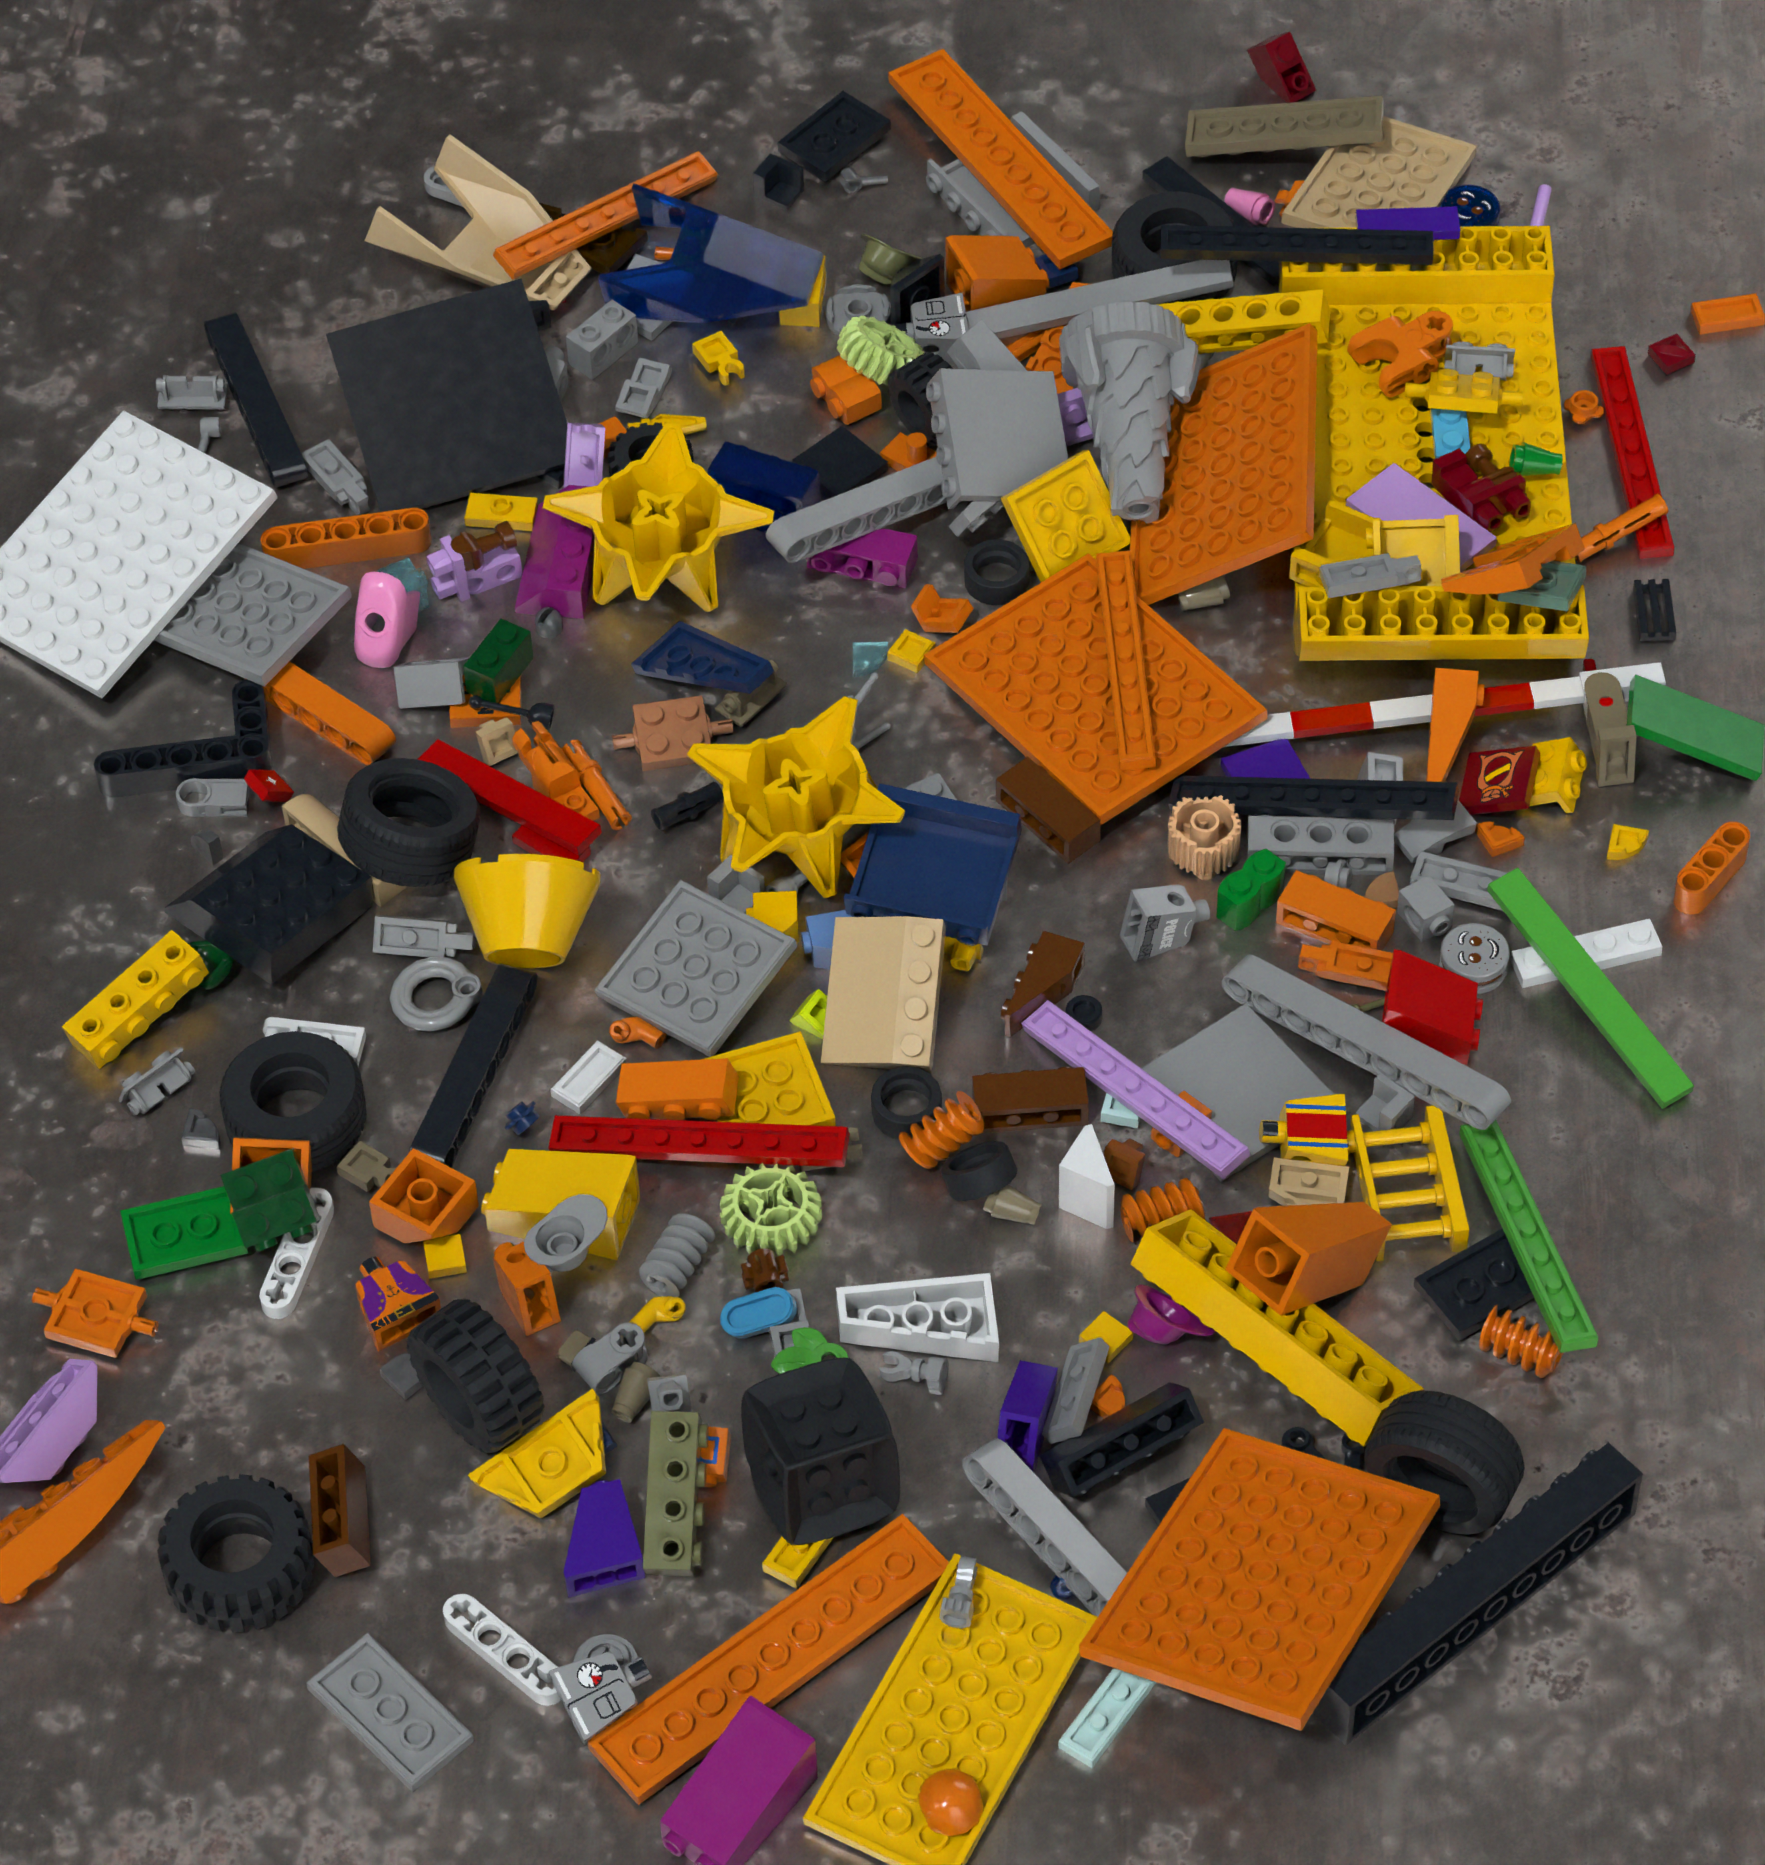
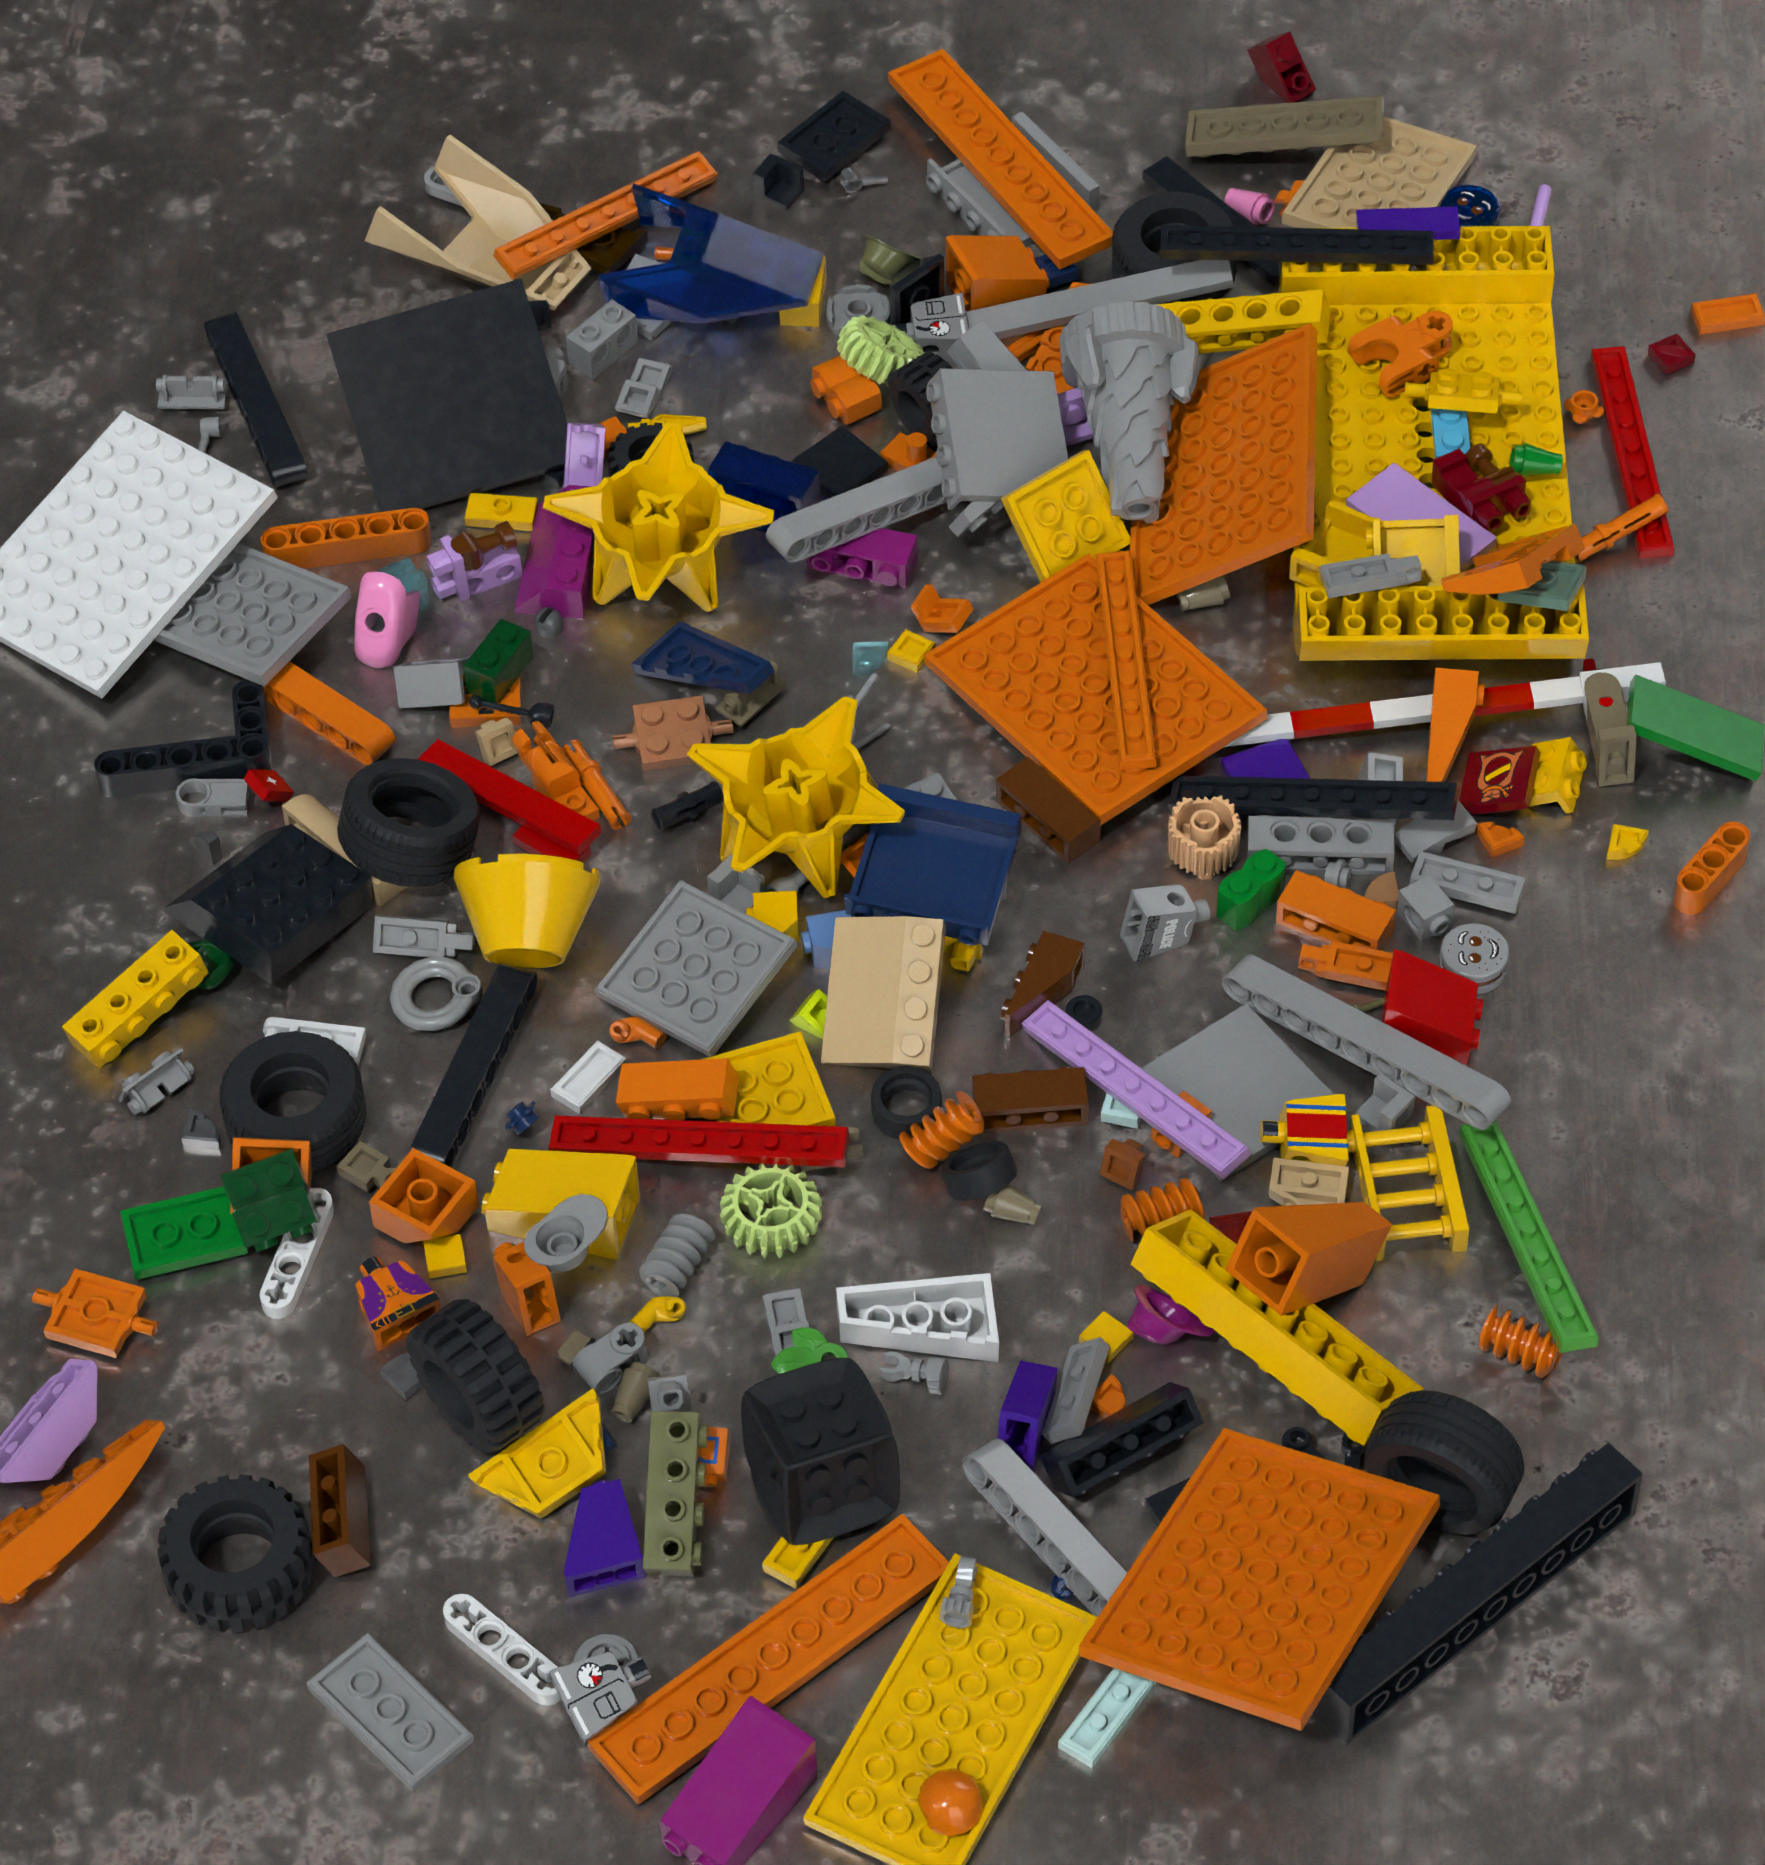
light grey hinge [301,439,371,515] -> none
yellow plate [692,331,745,386] -> none
dark azure tile [720,1287,797,1339] -> none
reddish brown gear [741,1248,789,1293] -> none
black tyre [964,539,1029,605] -> none
white slope [1059,1124,1115,1229] -> none
black plate [1414,1229,1534,1341] -> none
light grey hinge [1444,342,1515,381] -> none
bright green tile [1487,867,1694,1109] -> none
white plate [1510,919,1663,988] -> none
black tile [1633,579,1676,641] -> none

